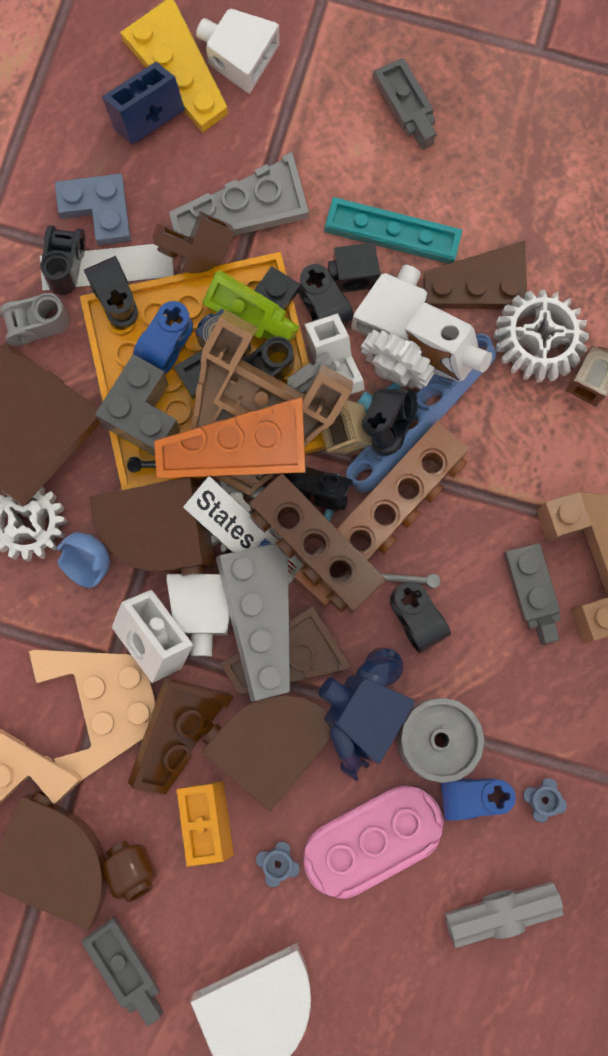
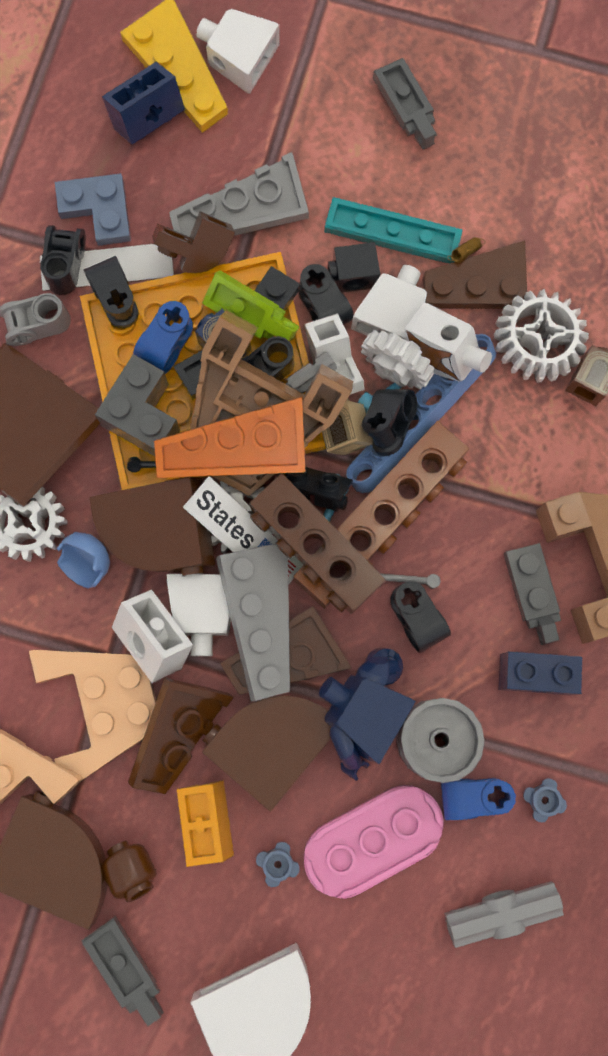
none -> pearl gold piece [447,237,486,263]
none -> dark blue brick [498,651,582,695]

